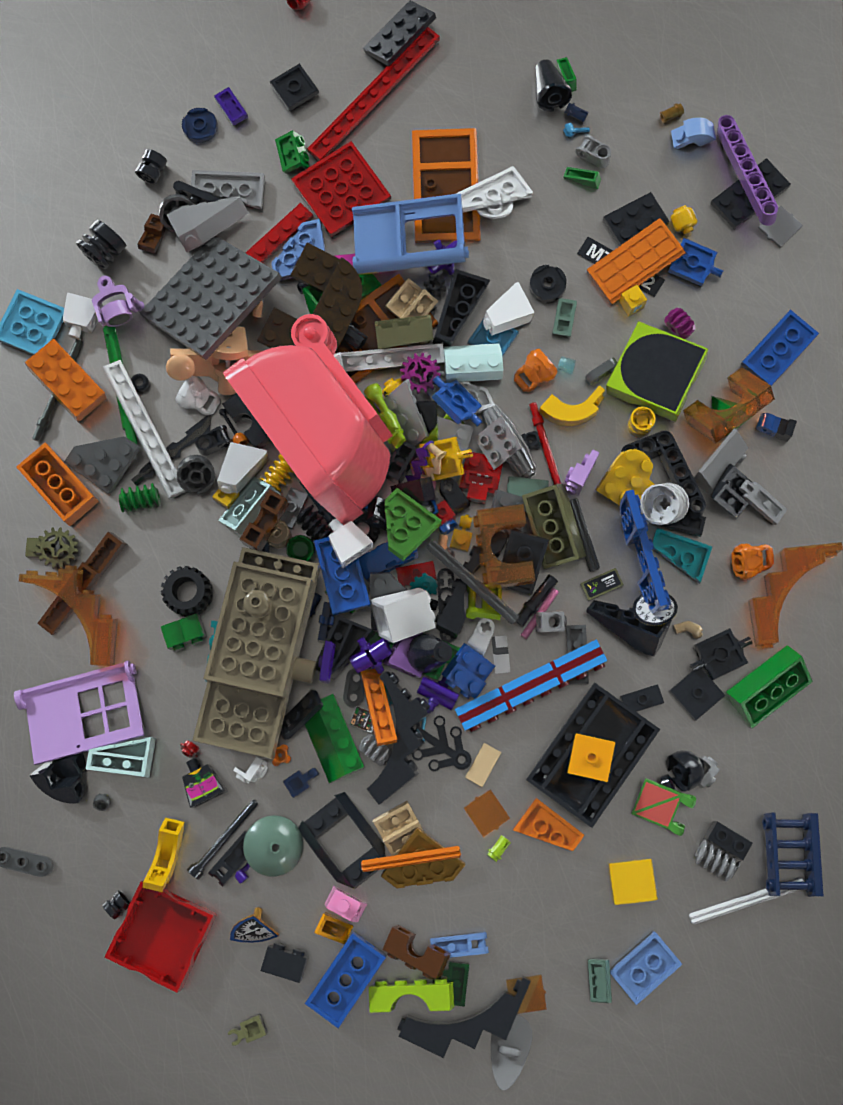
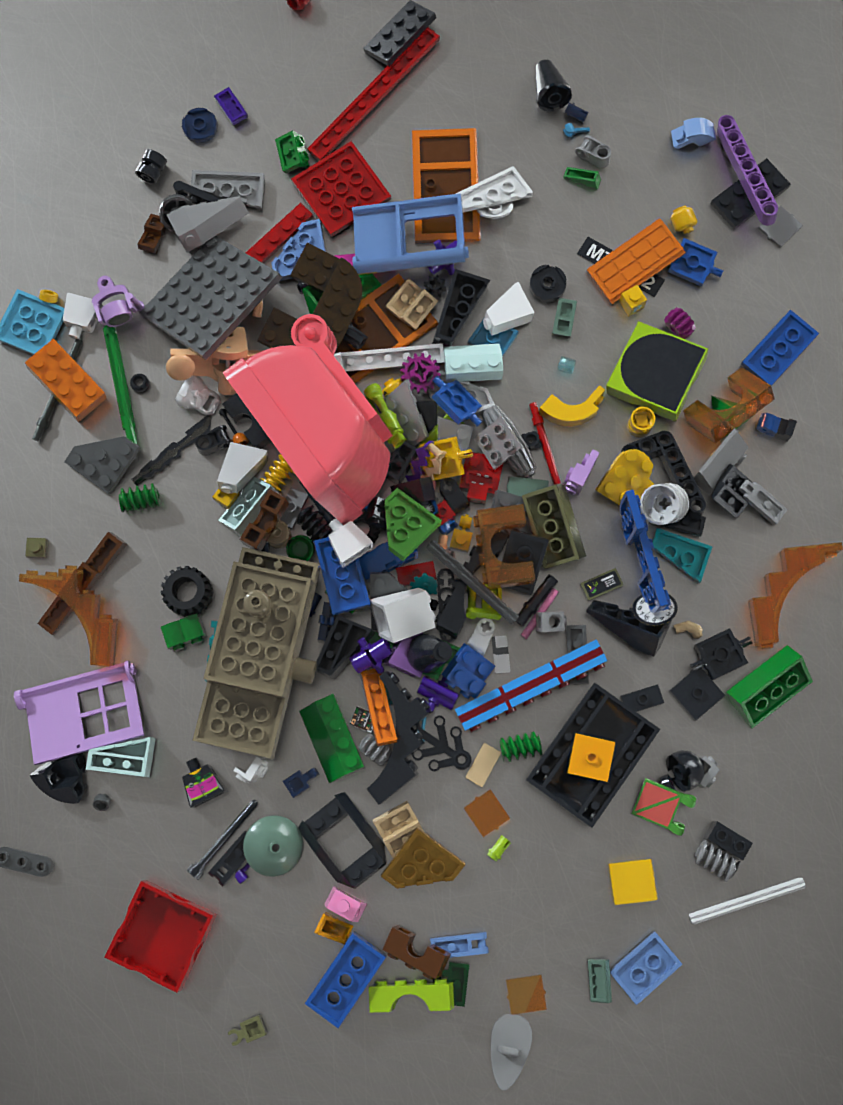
orange brick [16,442,99,526] -> none
olive gear [36,527,78,569] -> none
black wheel [76,220,127,270] -> none
black wheel [102,890,130,919] -> none
white tile [103,360,186,499] -> none
yellow arch [143,817,184,892] -> none
dark grey cylinder [177,455,215,494] -> none
red plate [180,740,199,758] -> none
shield [230,907,279,943] -> none
black brick [260,943,308,983] -> none
black plate [270,63,319,111] -> none
orange plate [272,744,291,766] -> none
black plate [281,689,324,740] -> none
dark purple plate [319,641,336,684] -> none
dark grey plate [343,668,364,707] -> none
orange axle [361,846,461,872] -> none
olive wedge [375,315,434,349] -> none
black arch [397,976,531,1058] -> none
orange wing [513,798,585,851] -> none
orange piece [514,349,558,392] -> none
green piece [556,57,577,92] -> none
dark grey axle [570,498,600,571] -> none
dark grey beam [585,357,618,385] -> none
black plate [603,192,669,246] -> none
pearl gold pin [660,103,684,123] -> none
orange piece [731,543,774,580] -> none
dark blue fence [762,812,824,897] -> none
none -> yellow tile [39,289,58,303]
none -> green piece [500,731,543,762]

